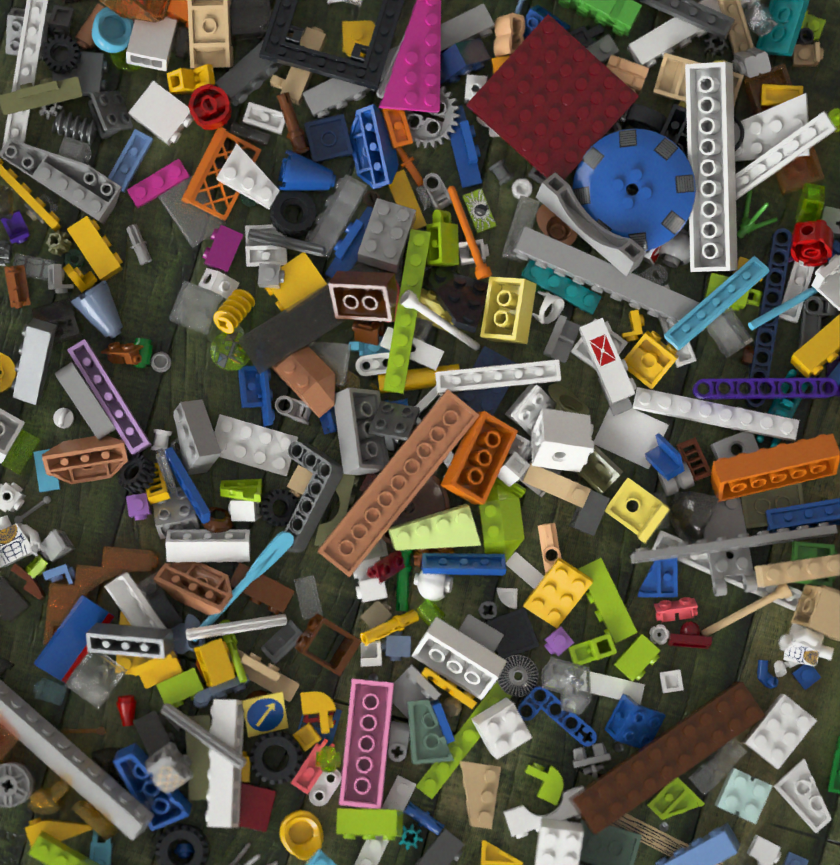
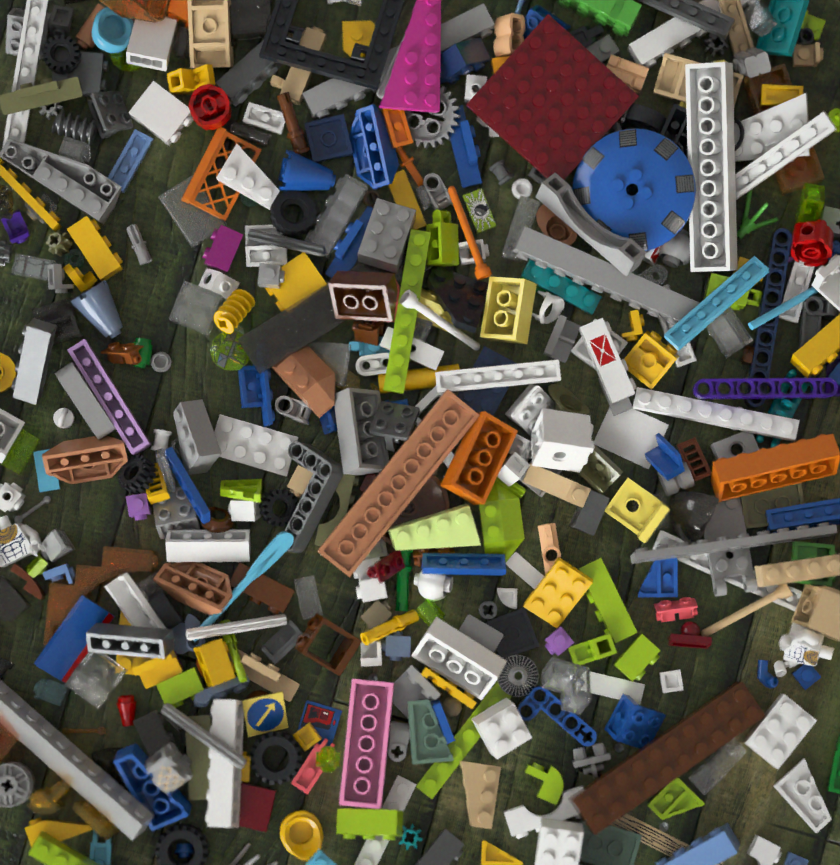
dark orange hinge [4,264,31,308] -> none
dark pink plate [127,159,190,208] -> none
yellow brick [300,691,336,734] -> none
white plate [309,767,341,806] -> none
blue pin [403,802,445,836] -> none
white plate [649,624,670,645] -> none
light aqua piece [714,767,772,824] -> none

